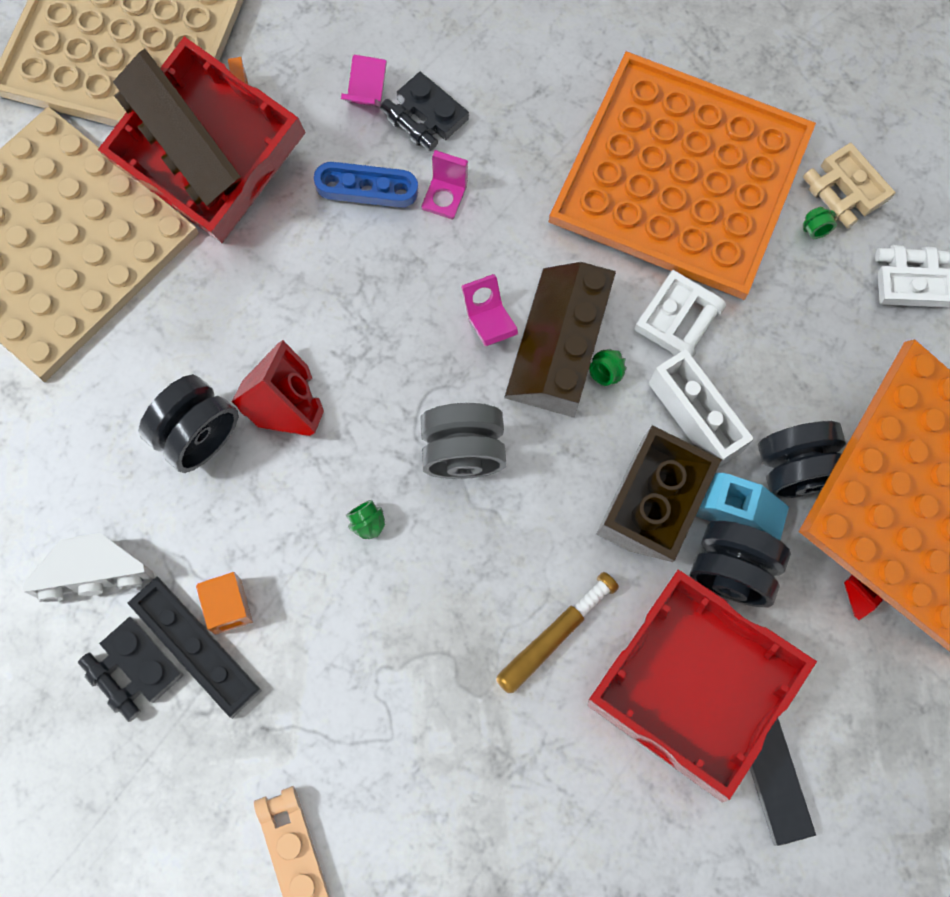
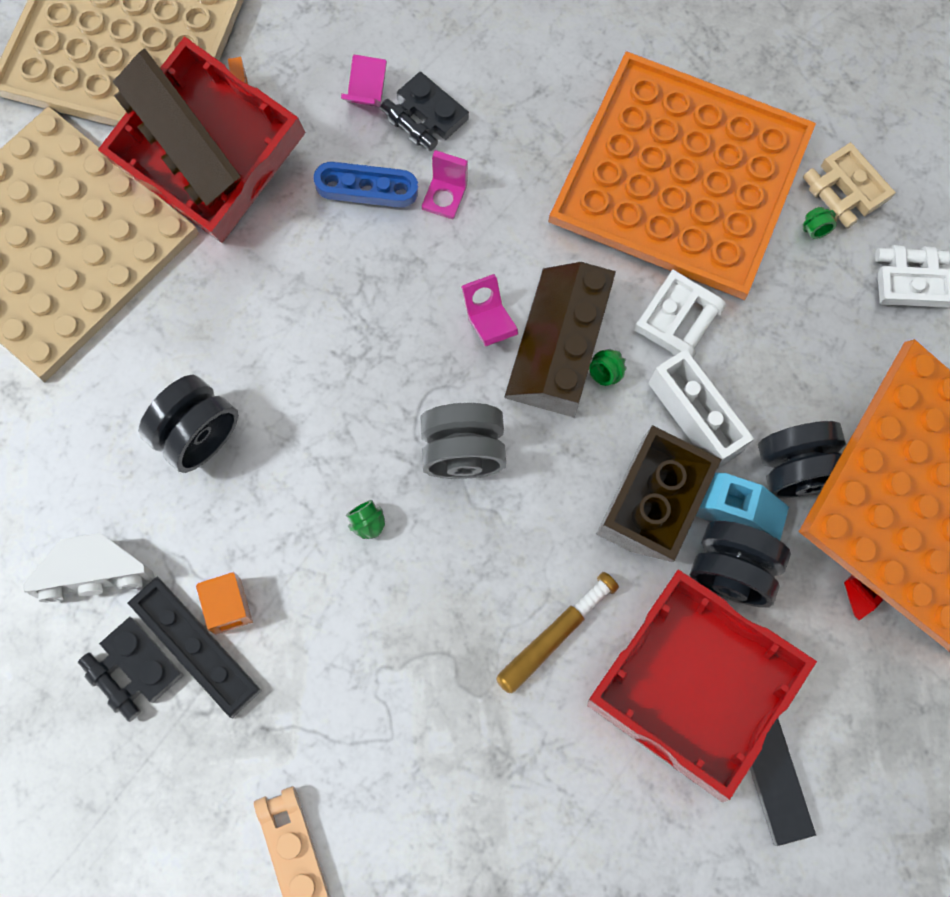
red slope [231,340,324,436] -> none

